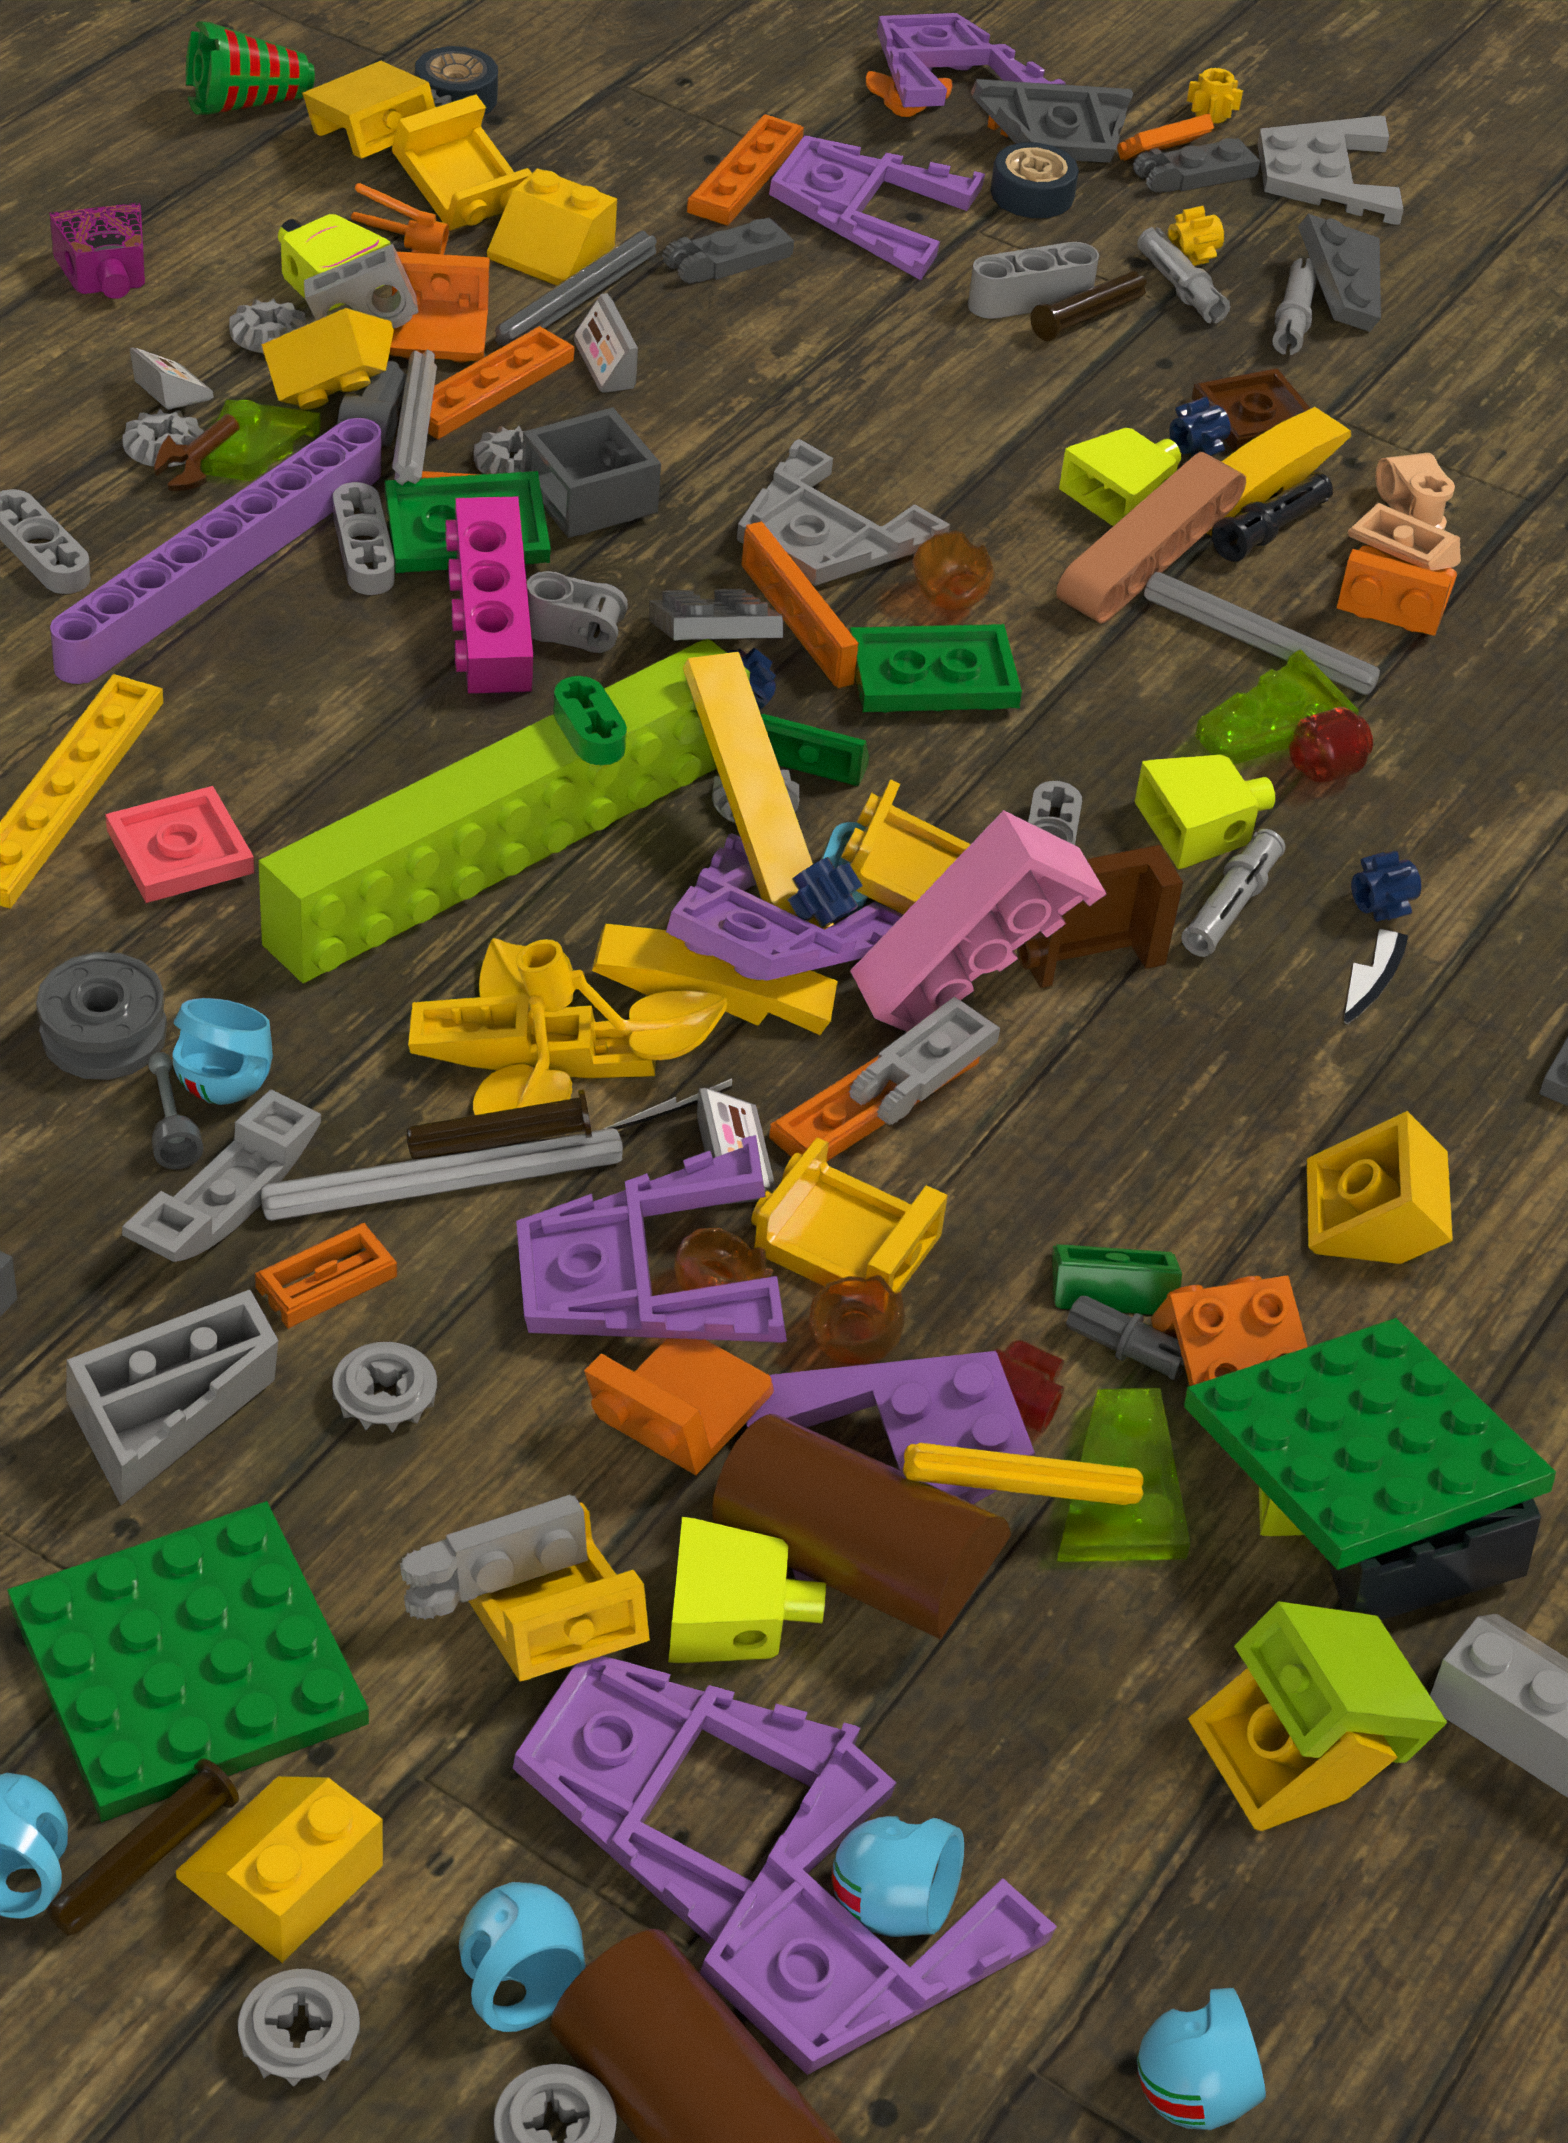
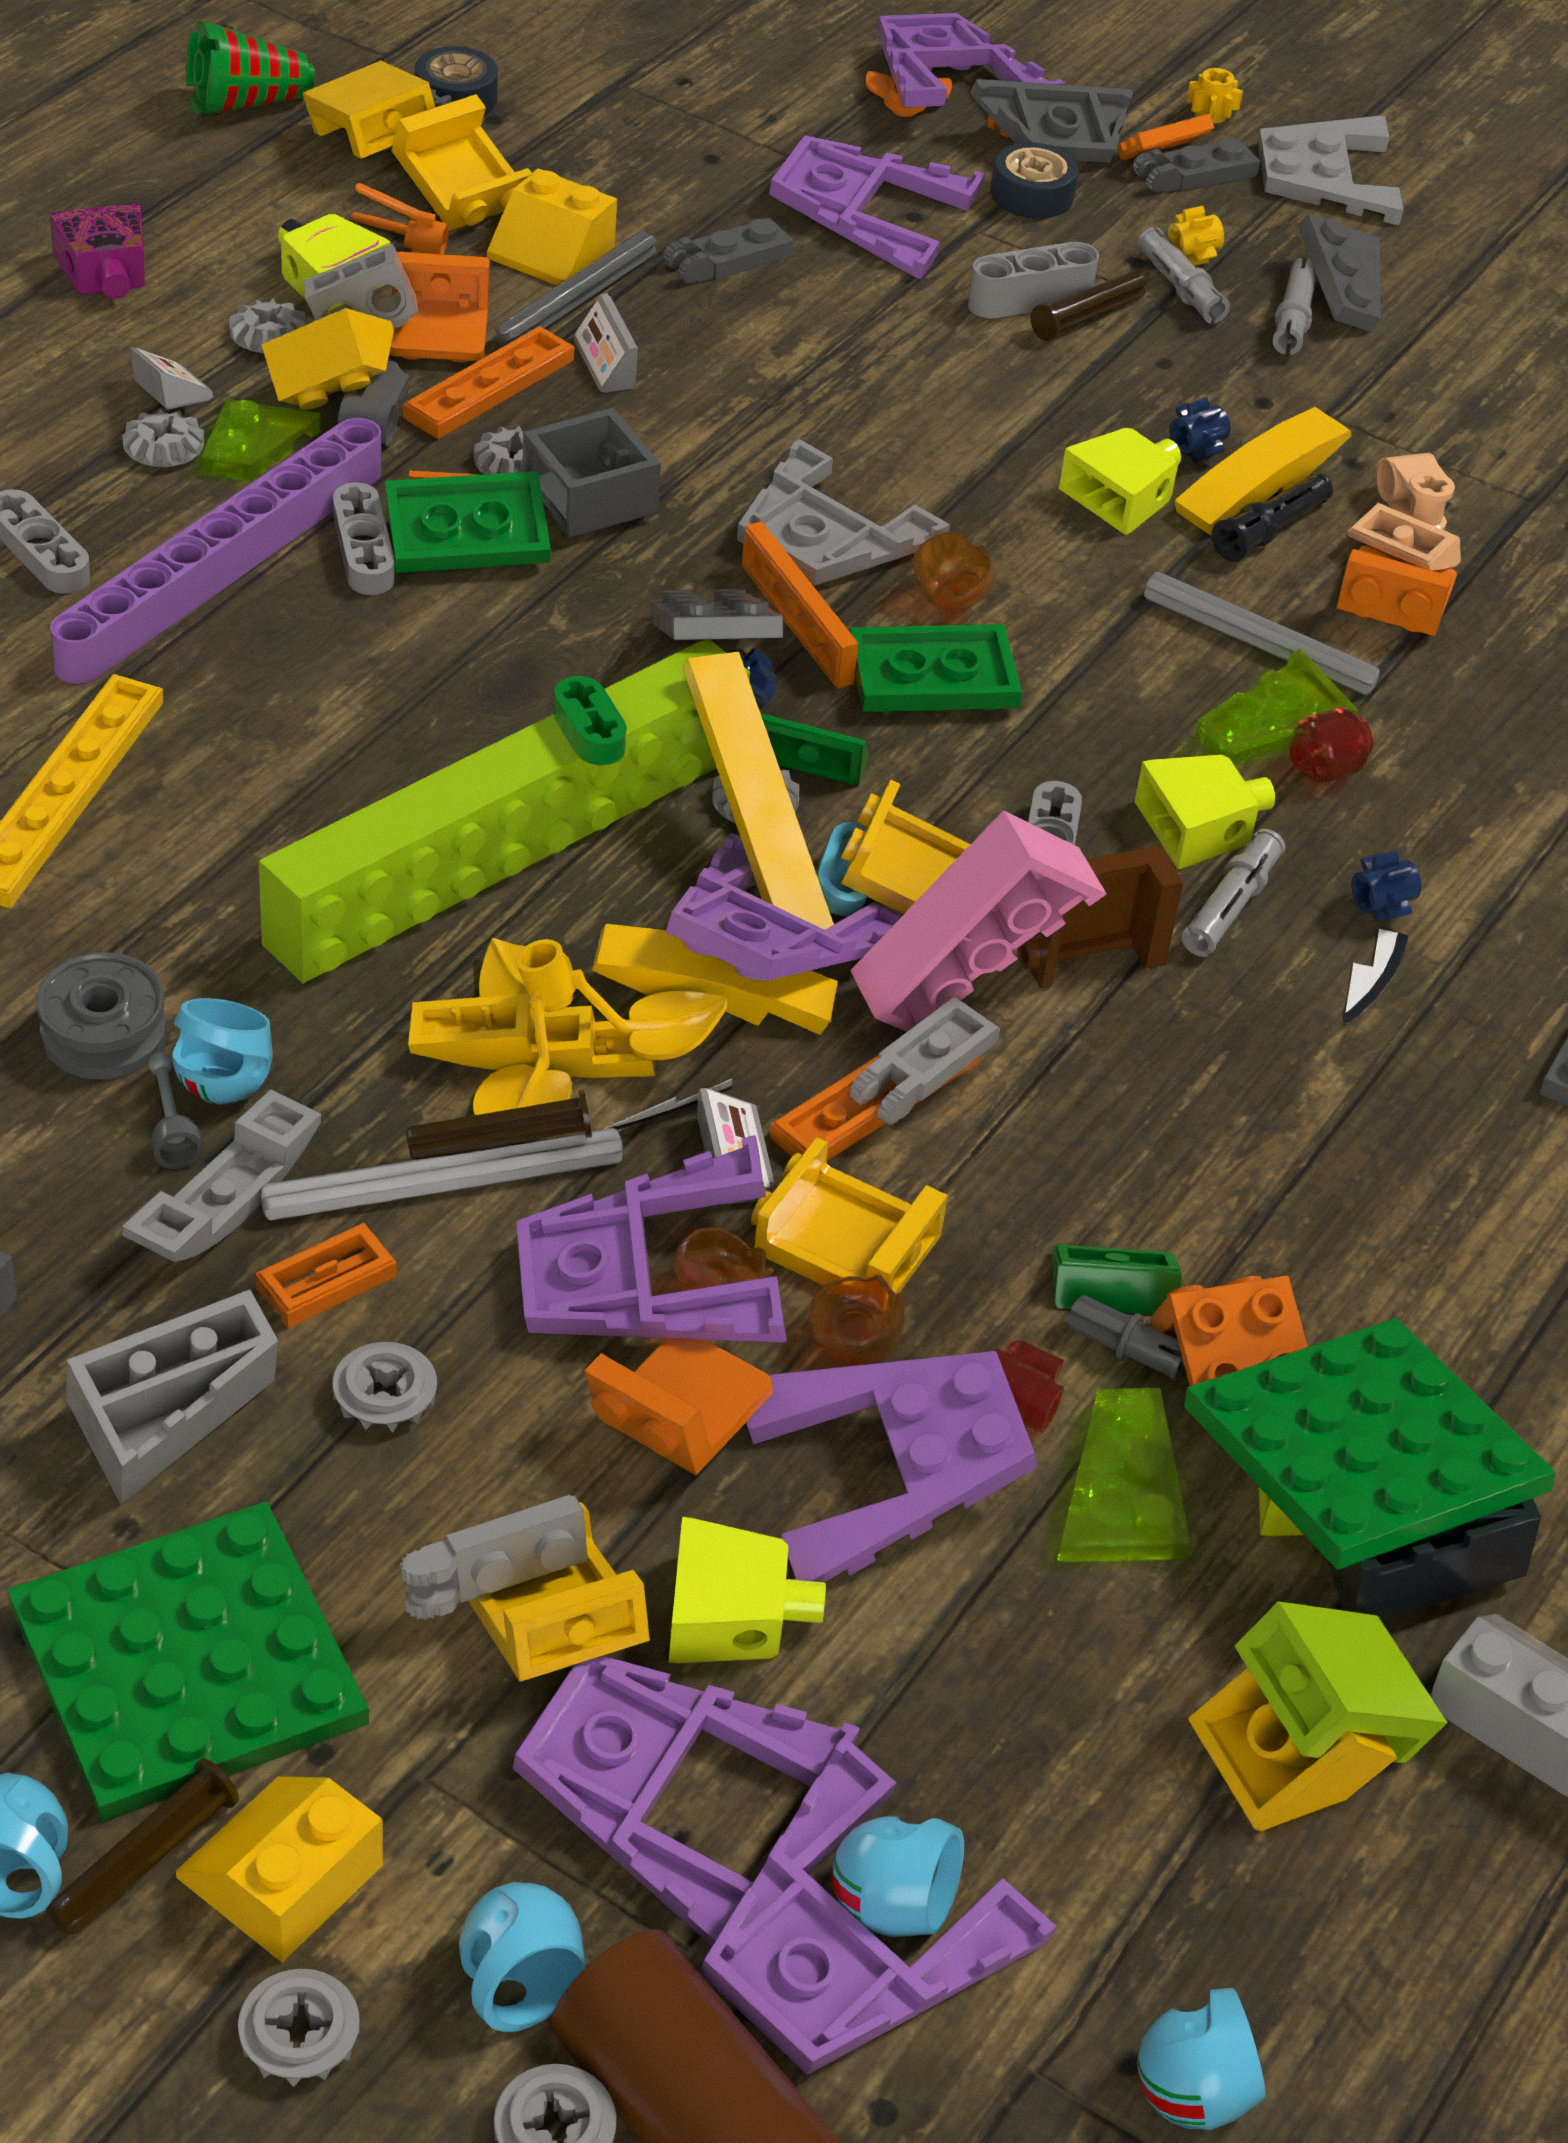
coral plate [105,786,254,903] -> none
reddish brown bar [154,414,240,491] -> none
light grey axle [392,349,437,485] -> none
dark pink brick [445,496,533,693] -> none
light grey piece [527,571,628,653] -> none
orange tile [687,114,804,226] -> none
reddish brown brick [712,1414,1011,1640] -> none
dark blue gear [787,857,862,928] -> none
yellow axle [903,1443,1144,1505] -> none
nougat beam [1056,452,1246,624] -> none
reddish brown tile [1192,368,1311,452] -> none
yellow slope [1307,1111,1453,1264] -> none

